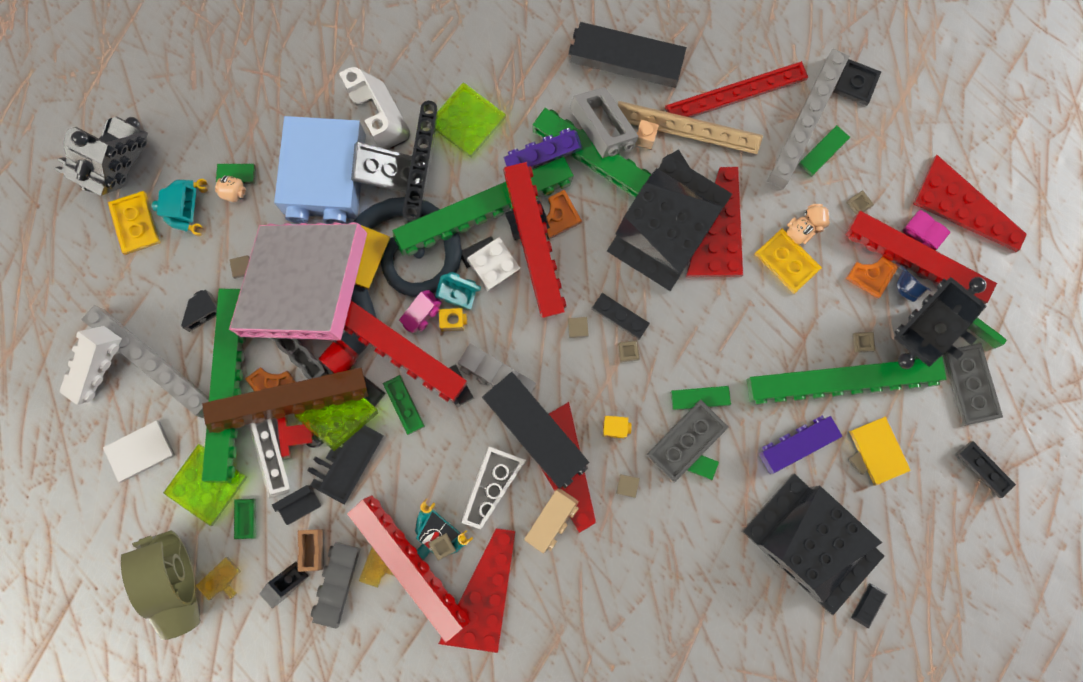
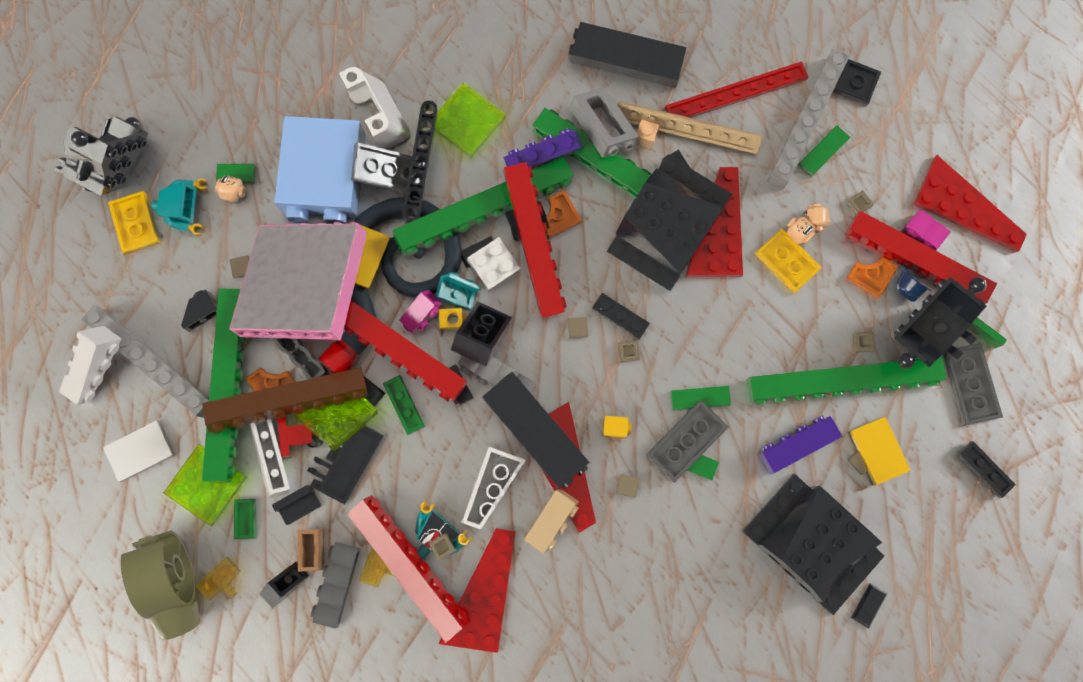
none -> black brick [451,301,512,366]

